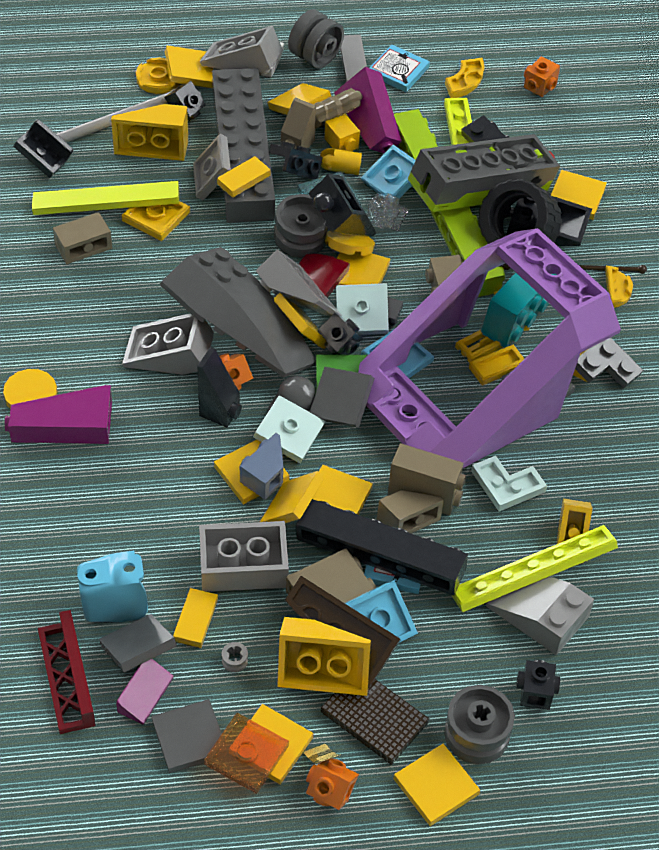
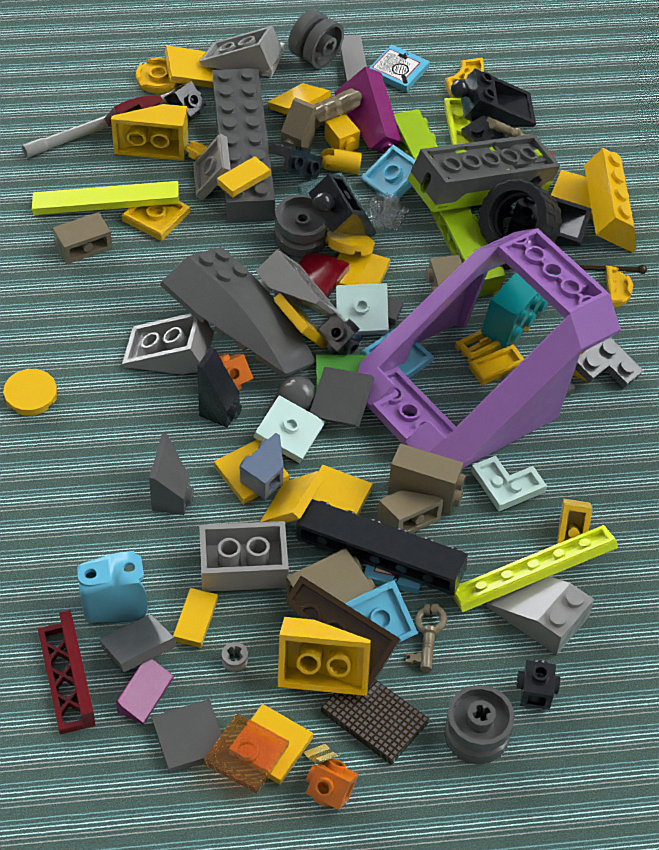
magenta slope [5,385,113,444] -> none
black bracket [13,119,74,178] -> none
yellow tile [393,743,480,826] -> none
orange brick [524,56,560,97] -> none
none -> dark red slope [104,95,163,126]
none -> dark grey slope [149,433,194,515]
none -> yellow plate [185,141,207,160]
none -> dark tan piece [406,604,448,672]
none -> black slope [451,68,536,127]
none -> dark tan piece [486,117,530,137]
none -> yellow slope [584,148,636,253]

